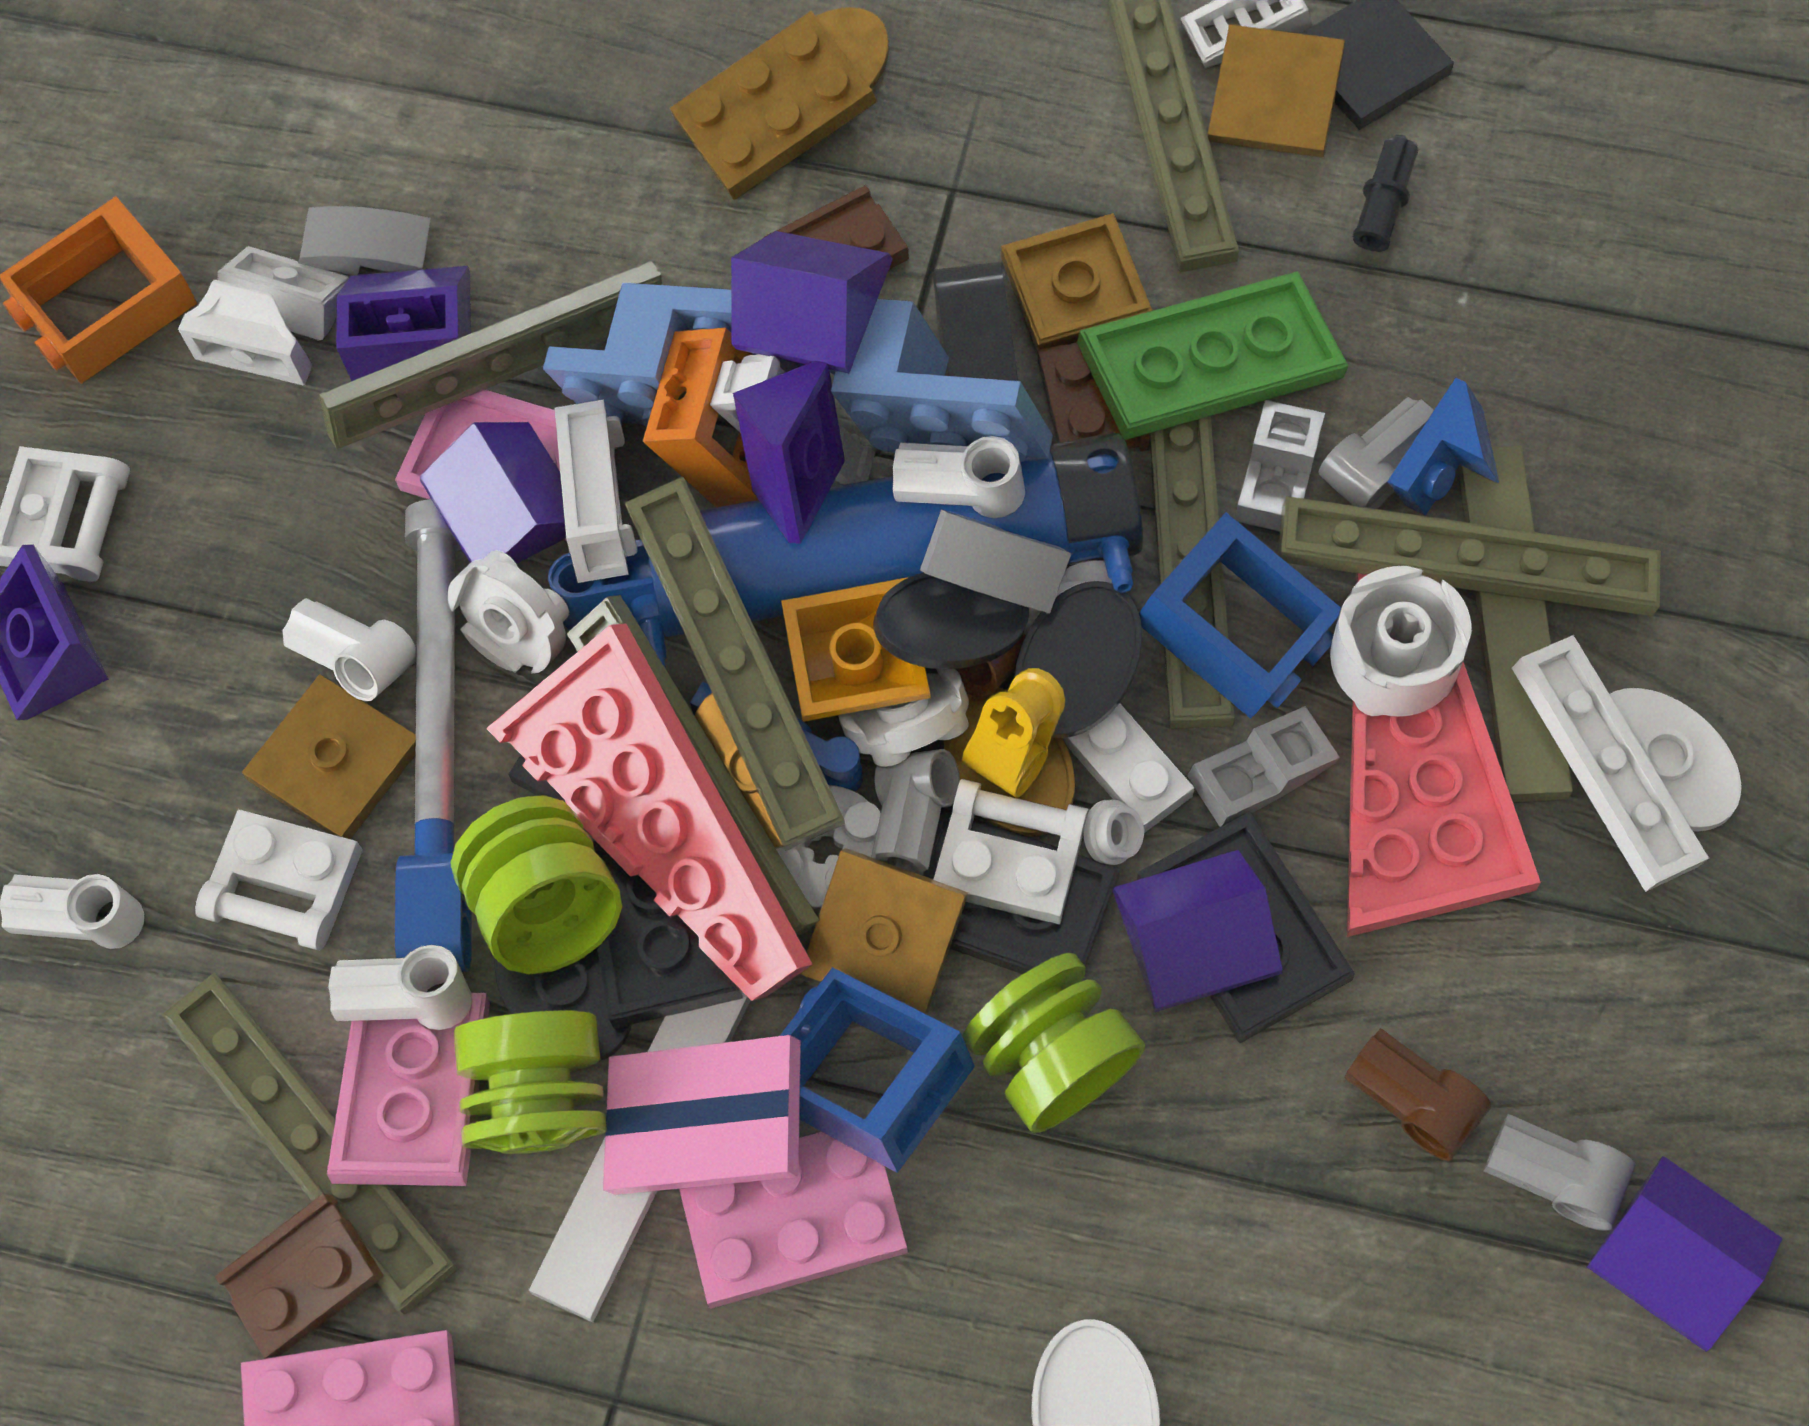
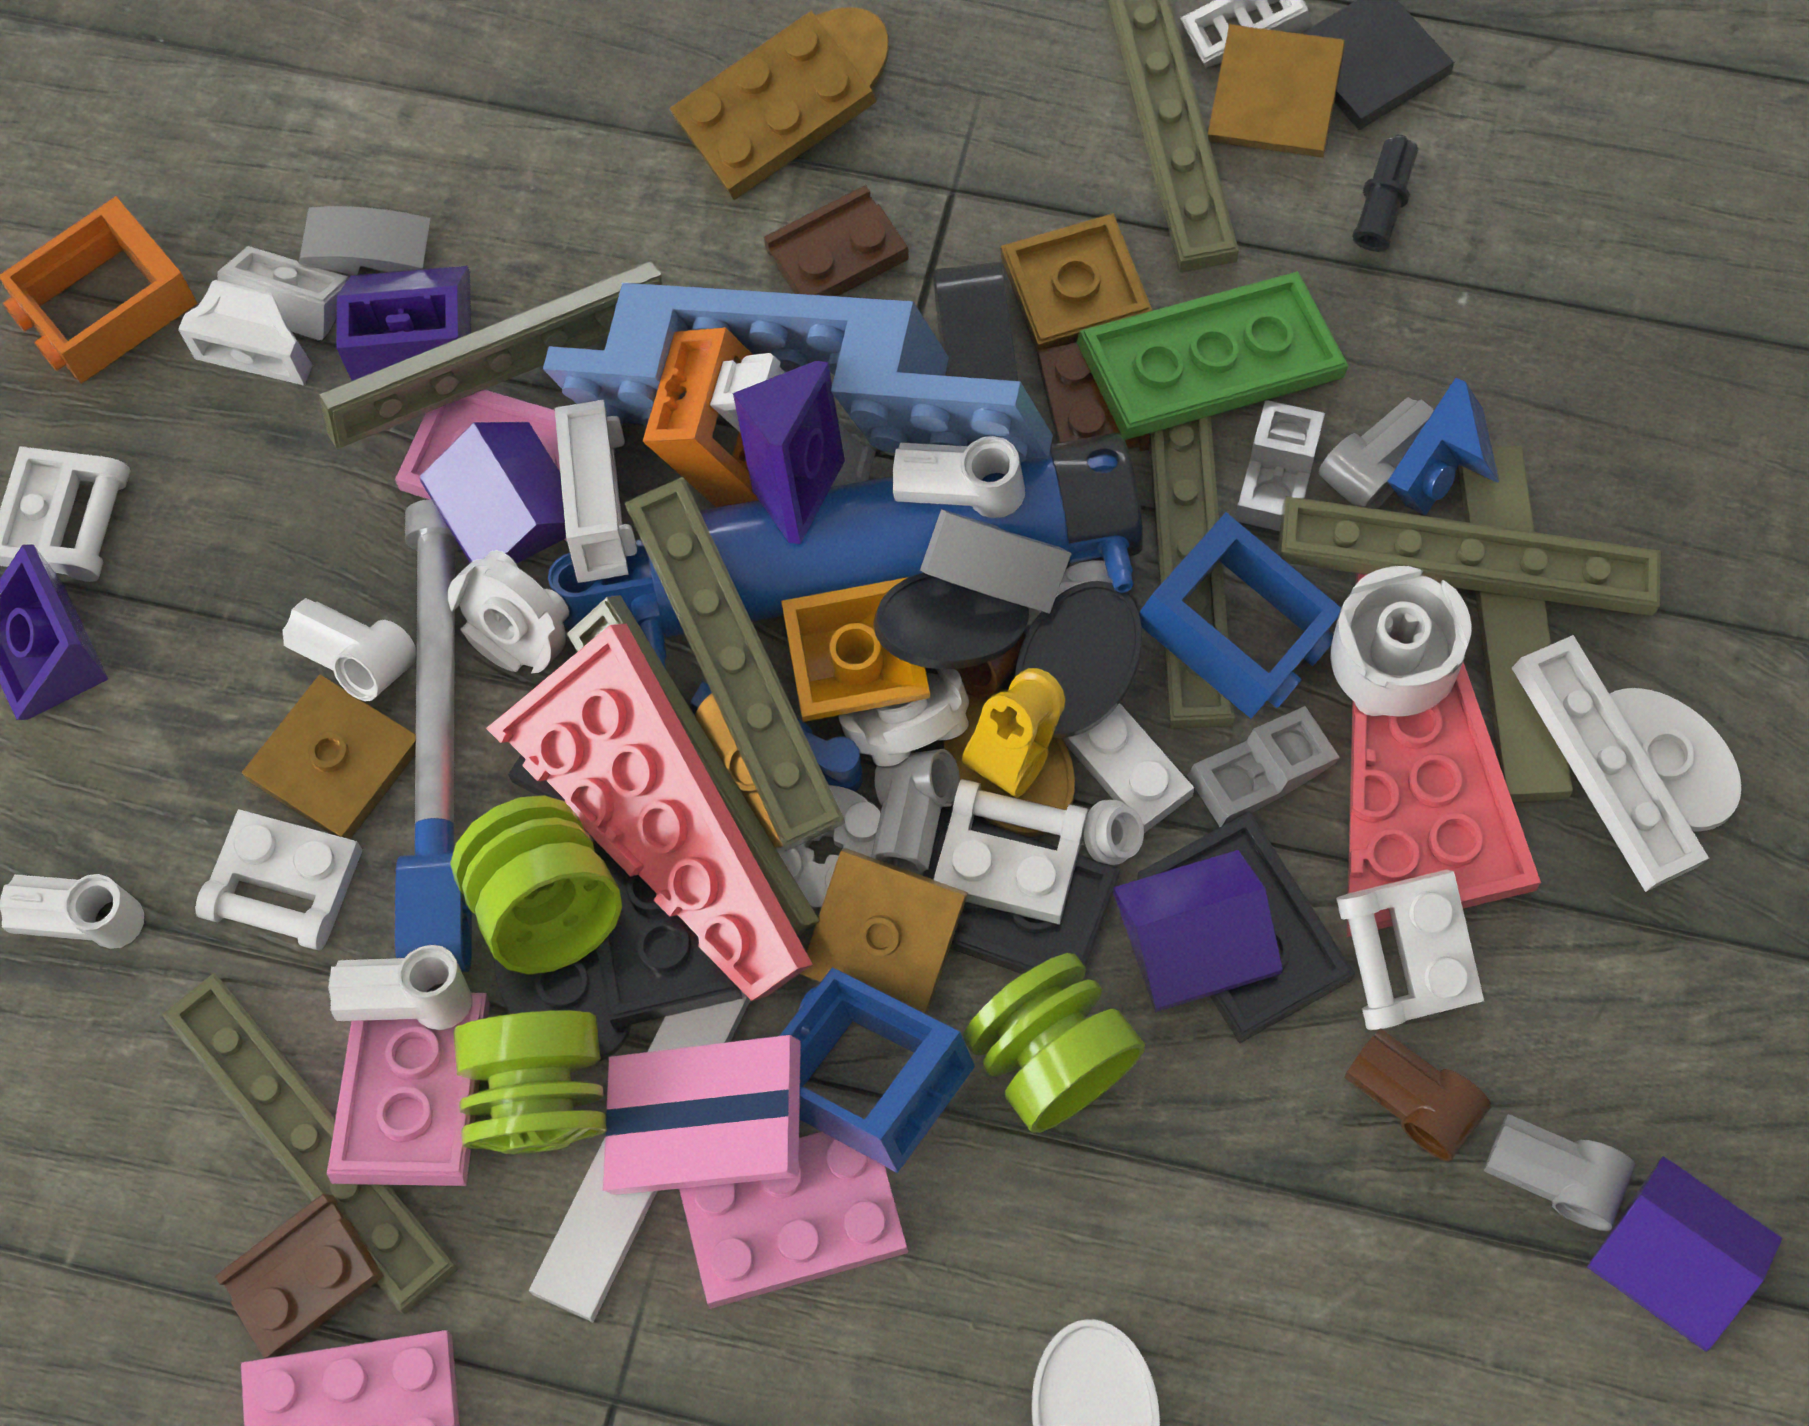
dark purple slope [731,231,893,374] -> none
none -> white plate [1336,869,1484,1030]

